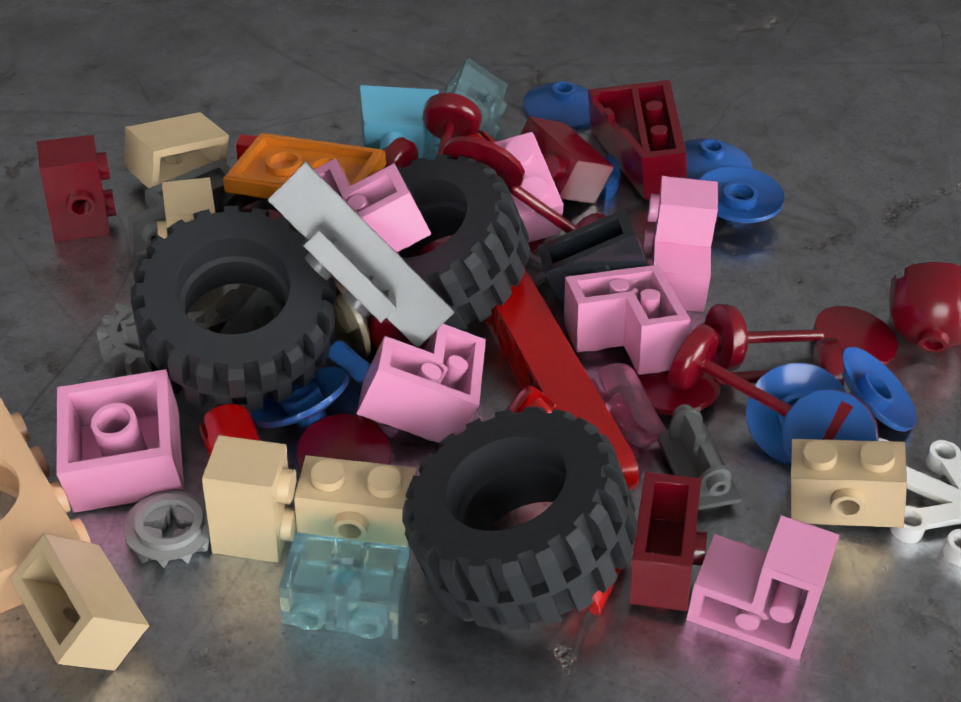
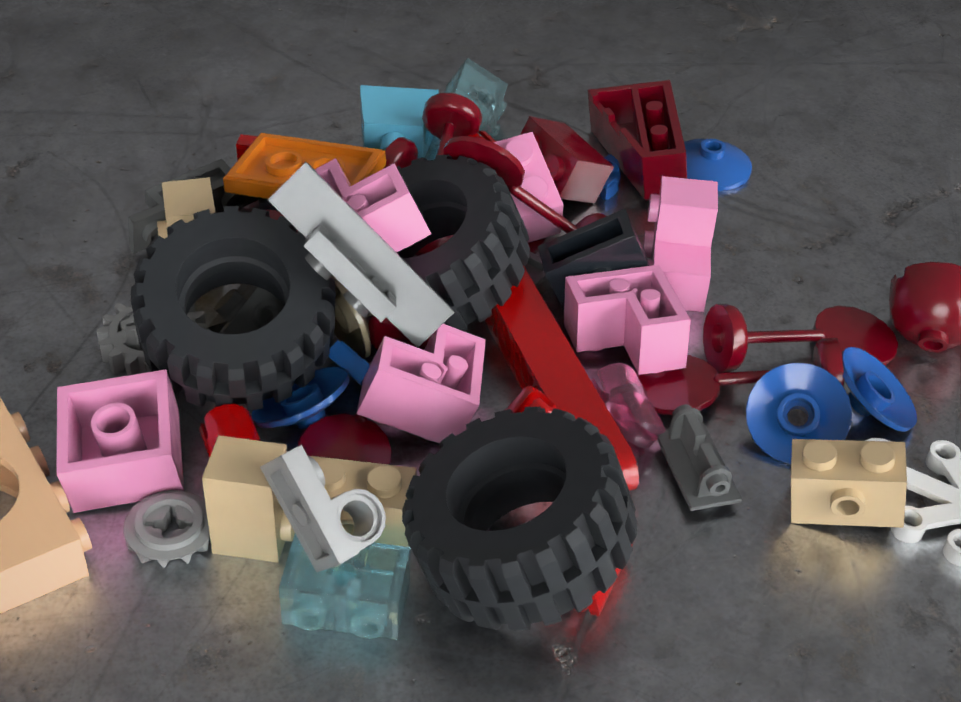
tan brick [10,534,149,671] -> none
dark red brick [37,135,117,242] -> none
tan brick [123,112,229,188] -> none
blue dish [523,81,591,130] -> none
dark red brick [629,472,708,611] -> none
piece [667,323,879,462] -> none
bright pink brick [686,515,840,660] -> none
blue dish [700,166,785,223] -> none
none -> light grey plate [260,445,386,572]

